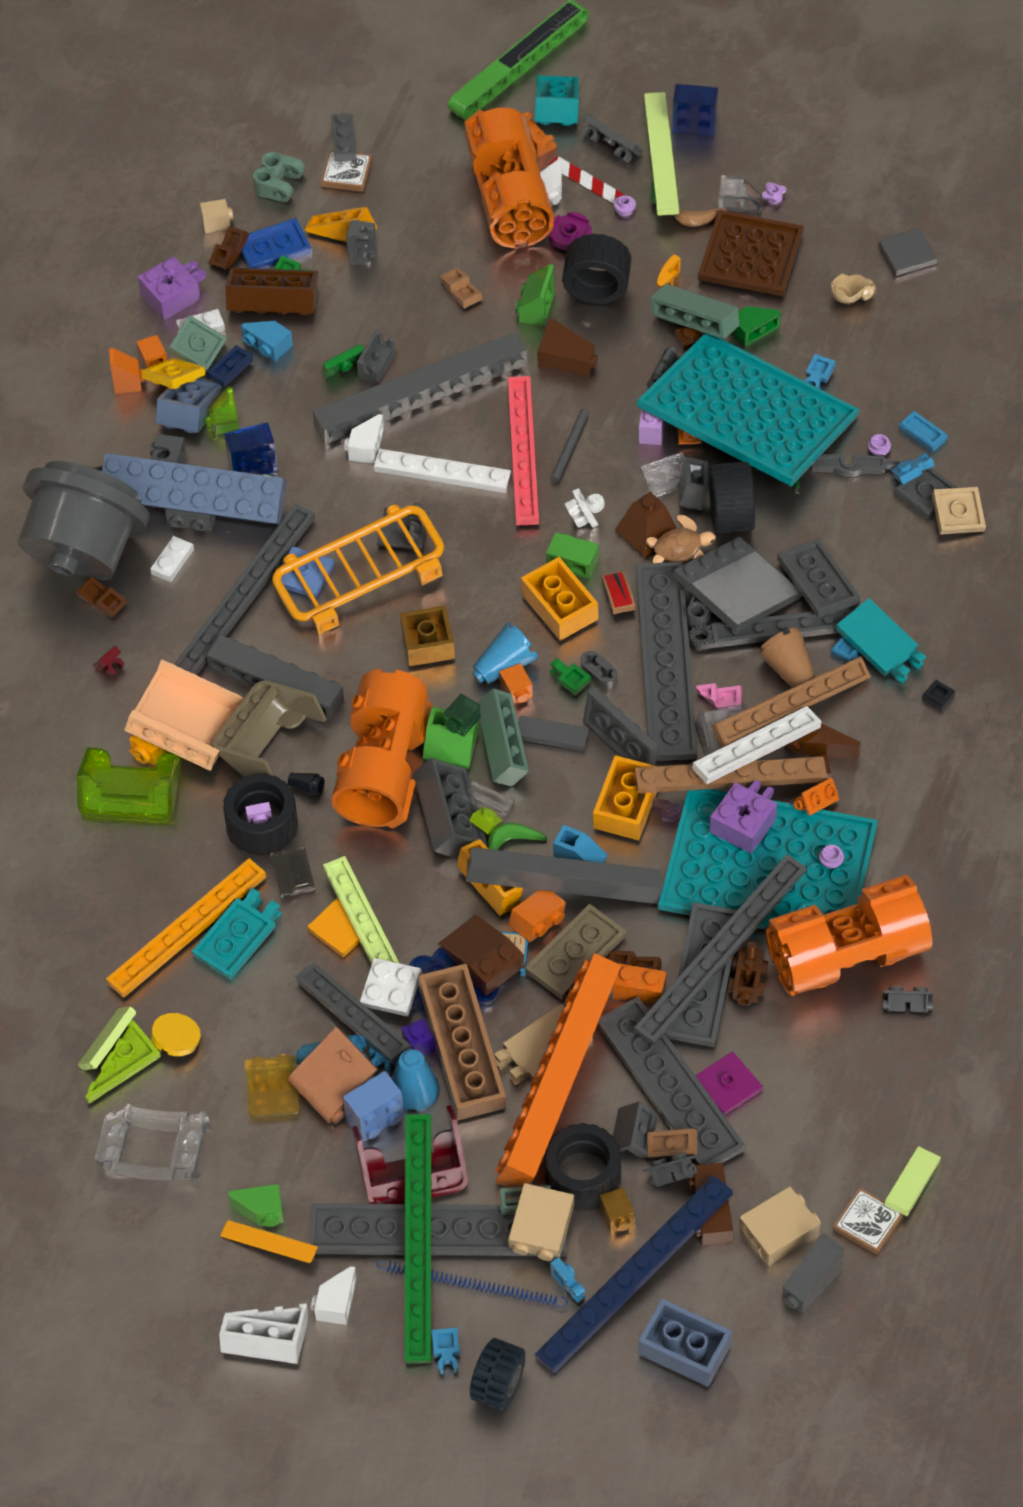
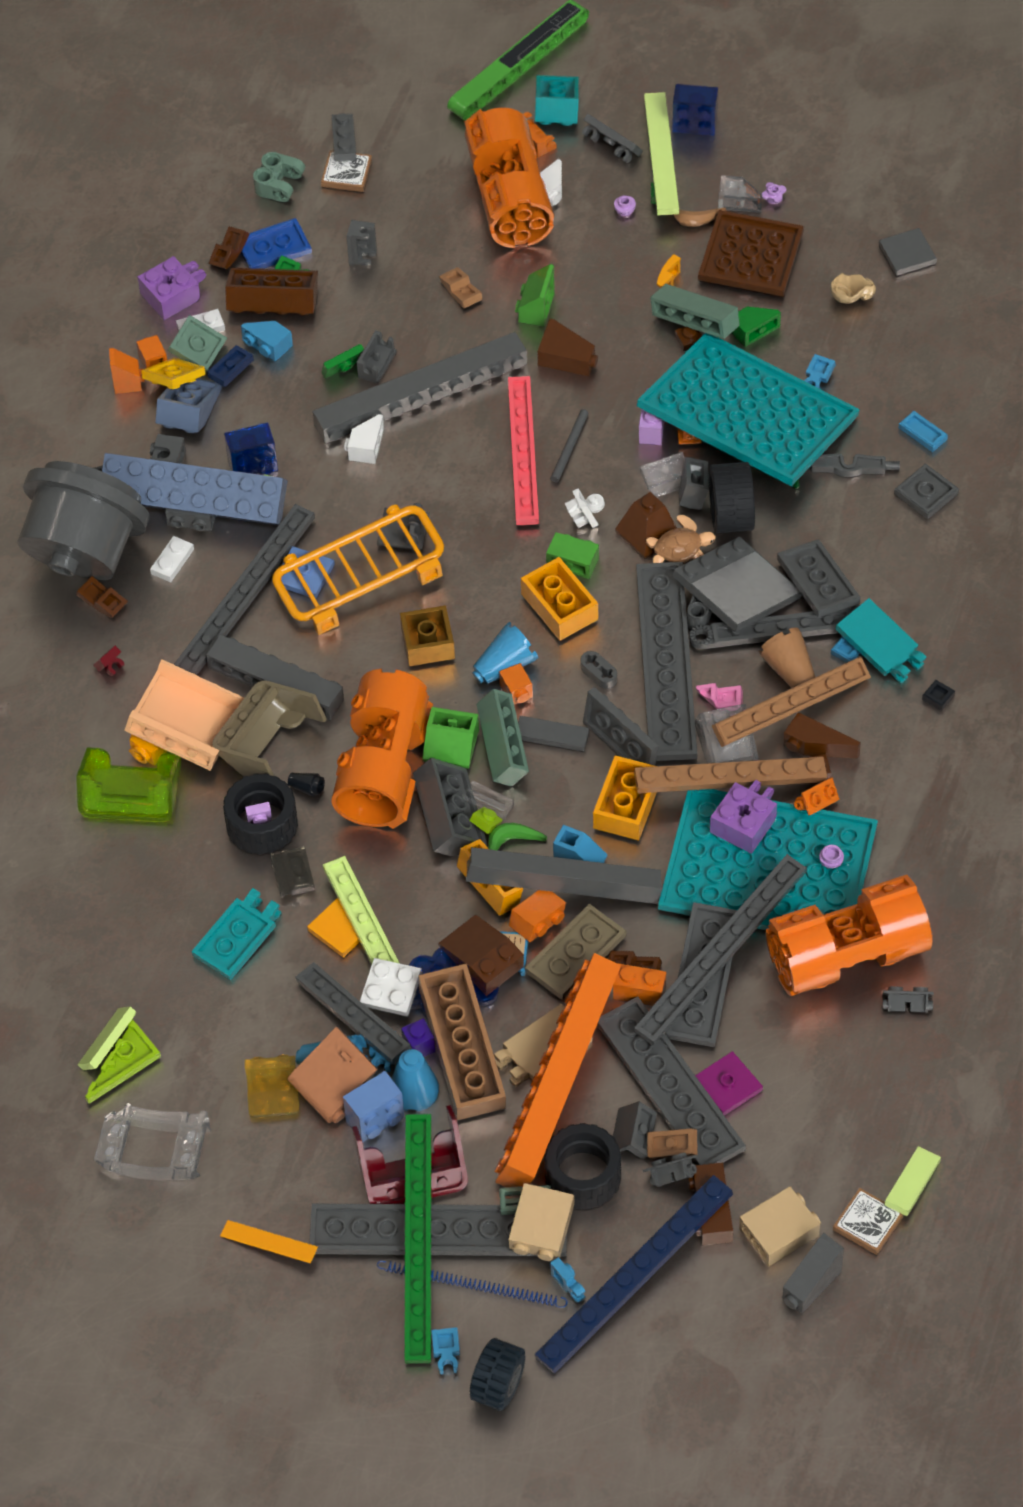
light orange plate [106,858,266,998] -> none
yellow tile [150,1013,201,1056] -> none
tan brick [200,199,234,234] -> none
clear neon green slope [205,387,240,439] -> none
white wedge [219,1303,308,1364] -> none
bright green slope [228,1184,284,1227] -> none
light orange slope [304,207,378,242] -> none
white slope [311,1267,357,1325] -> none
white plate [374,449,511,493] -> none
clear green brick [444,693,481,737] -> none
sticker [548,156,625,204] -> none
magenta plate [549,212,592,250] -> none
green plate [550,658,591,696] -> none
black tyre [562,234,631,304] -> none
pearl gold brick [600,1187,635,1232] -> none
slope [601,571,636,614] -> none
sand blue brick [638,1299,732,1387] -> none
dark grey hinge [647,346,680,387] -> none
plate [652,798,683,822] -> none
white plate [692,706,822,784] -> none
reddish brown brick [728,942,769,1006] -> none
lavender plate [868,434,891,456] -> none
dark azure plate [891,453,935,485] -> none
tan plate [932,487,986,534] -> none

